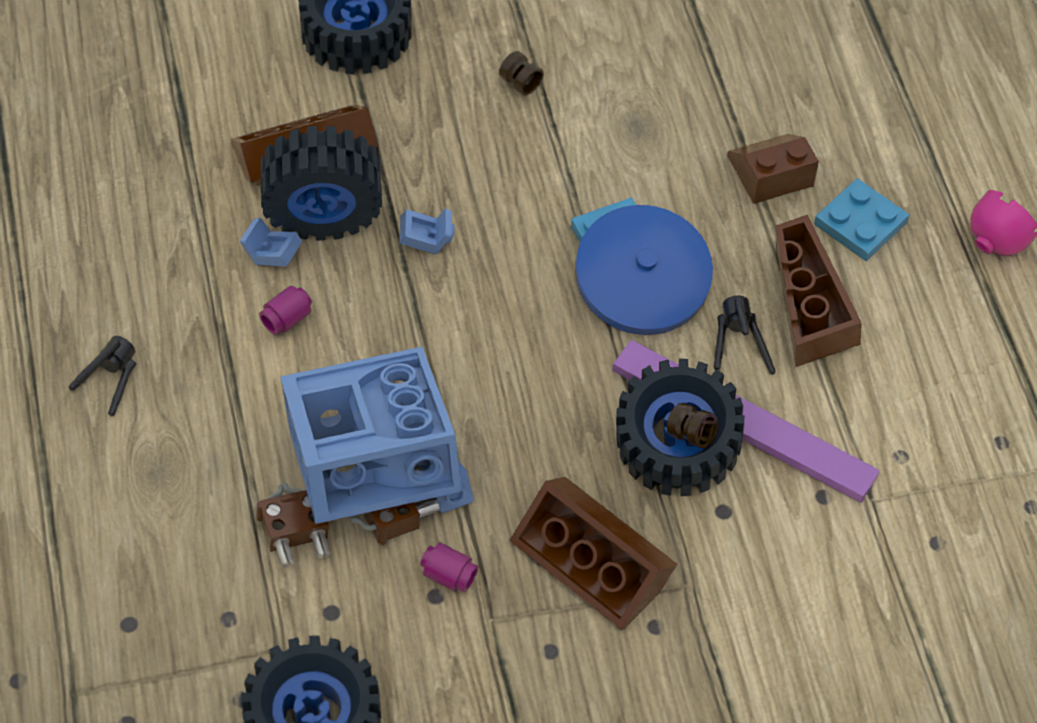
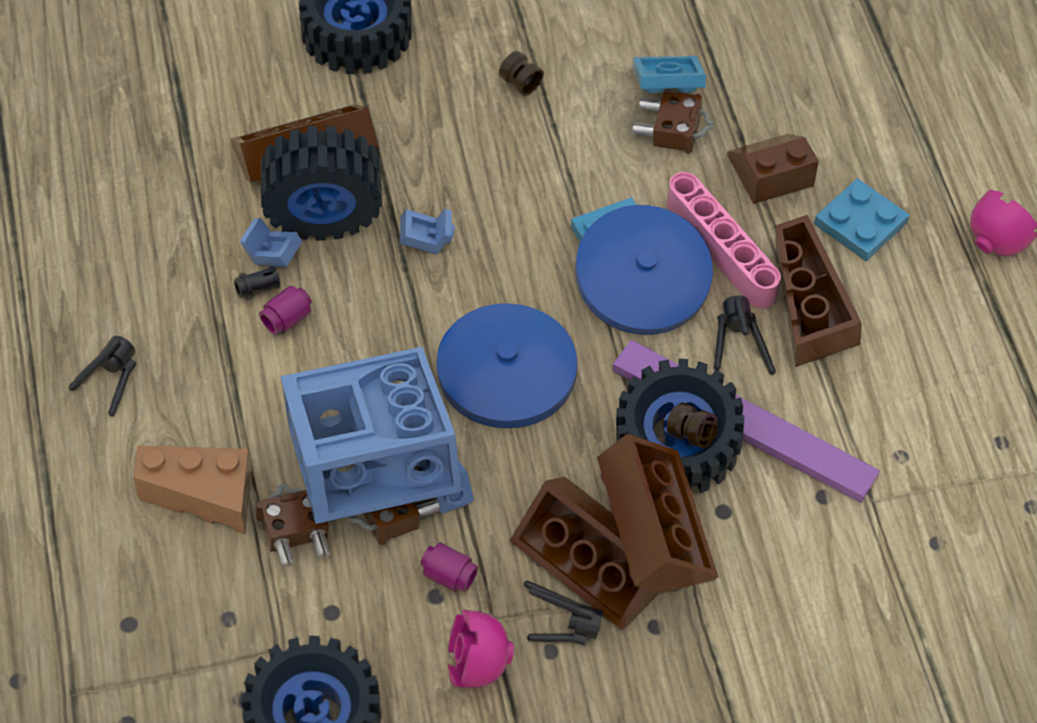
none -> medium nougat wedge [133,446,252,534]
none -> black pin [234,266,280,299]
none -> blue dish [437,303,577,428]
none -> dark pink cylinder [448,610,514,688]
none -> black plant [524,581,604,646]
none -> reddish brown slope [597,434,719,593]
none -> dark azure plate [633,56,706,93]
none -> reddish brown piece [633,91,714,153]
none -> bright pink beam [667,172,781,308]

